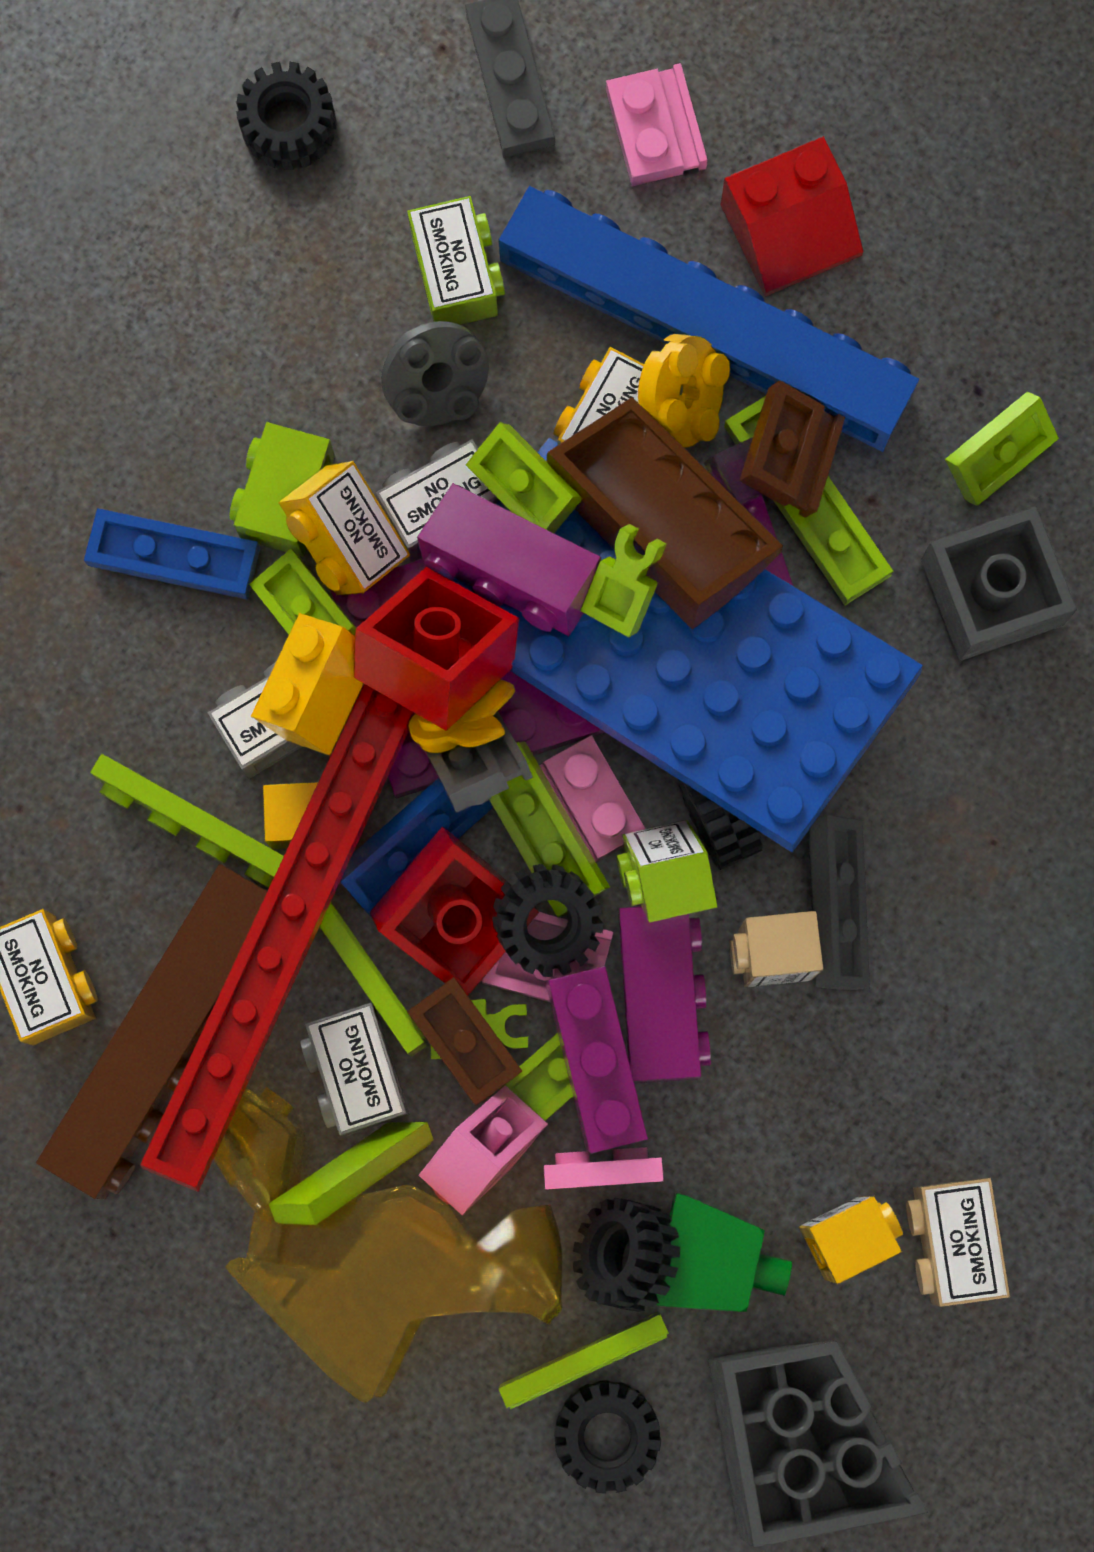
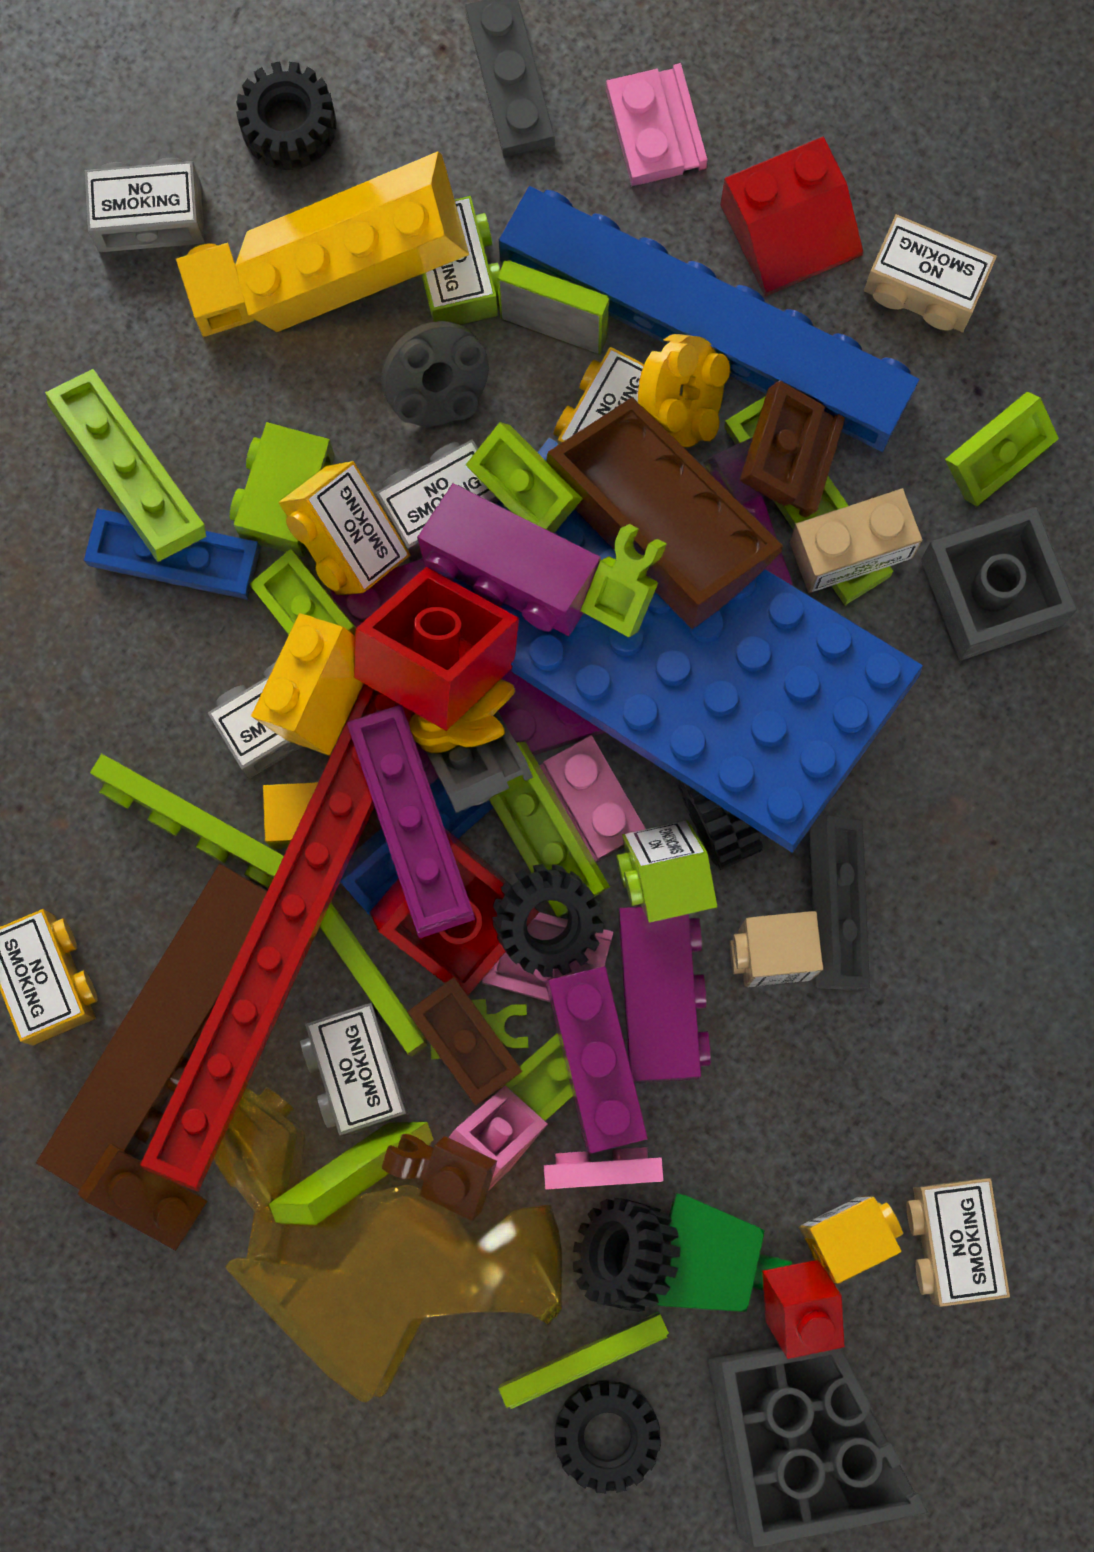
none -> lime plate [45,369,206,562]
none -> reddish brown plate [78,1144,207,1251]
none -> brick [85,158,205,252]
none -> yellow brick [176,242,254,337]
none -> yellow slope [235,152,470,332]
none -> magenta tile [347,705,475,938]
none -> reddish brown plate [382,1133,497,1221]
none -> tile [497,260,609,355]
none -> red brick [762,1260,845,1359]
none -> tan brick [790,488,922,593]
none -> brick [864,214,997,332]

